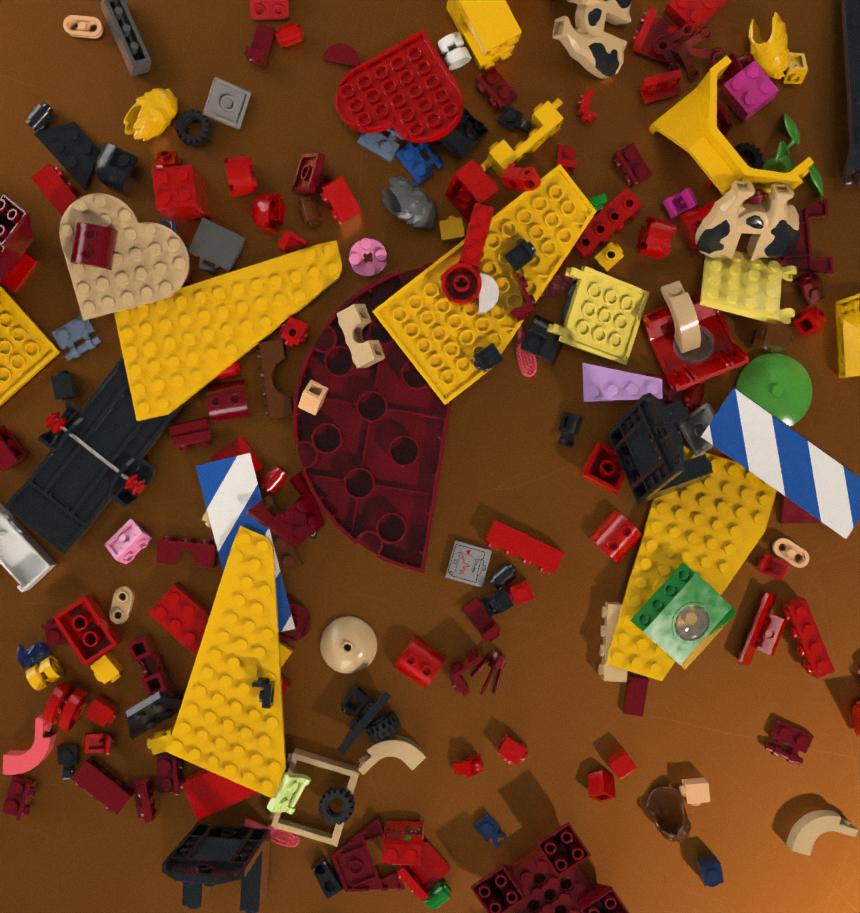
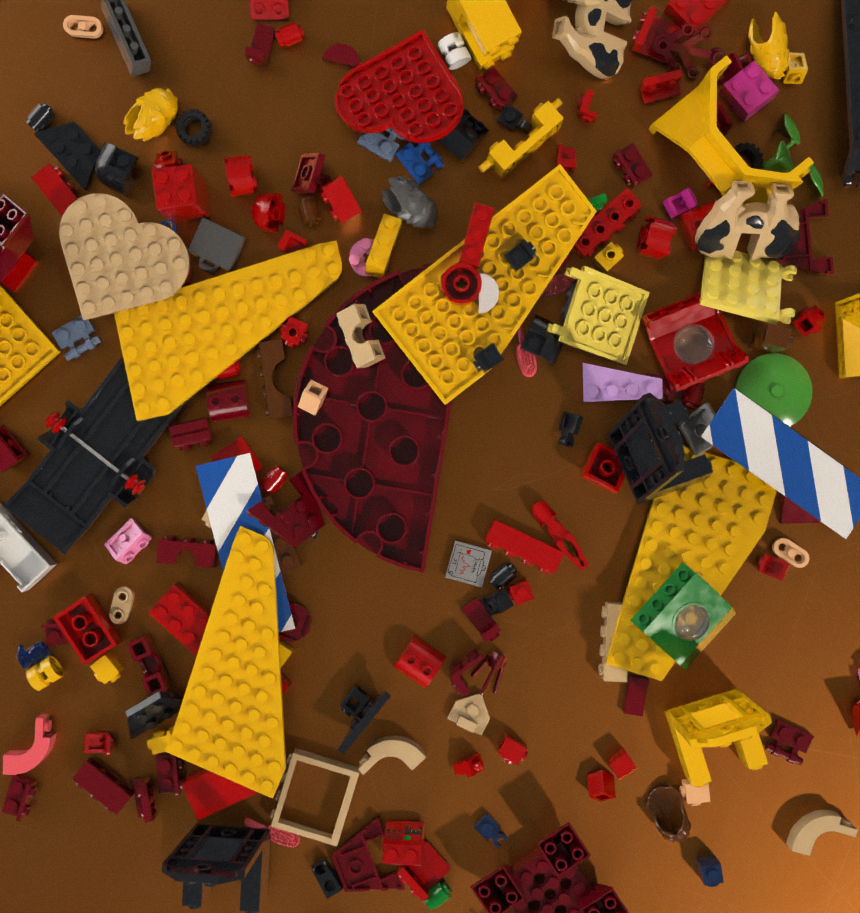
red wheel [42,682,88,732] -> none
black brick [51,371,80,400] -> none
black plate [57,744,79,780] -> none
dark red brick [70,222,118,270] -> none
red brick [84,695,119,727] -> none
light grey tile [202,77,251,130] -> none
black bracket [252,677,275,709] -> none
yellowish green plate [266,773,311,814] -> none
black tyre [319,786,355,825] -> none
tan dish [320,616,377,674] -> none
black tyre [365,711,401,742] -> none
yellow brick [439,215,468,243] -> none
red brick [445,159,499,223] -> none
red leg [501,163,541,191] -> none
dark red bracket [509,273,536,322] -> none
red brick [589,510,643,564] -> none
tan arch [661,281,701,353] -> none
red bracket [738,592,787,666] -> none
dark red plate [749,189,769,204] -> none
red brick [781,597,835,678] -> none
dark red bracket [795,272,825,306] -> none
none -> yellow arch [365,214,402,278]
none -> tan plate [447,692,490,736]
none -> red arm [531,501,589,570]
none -> yellow bracket [665,688,772,788]

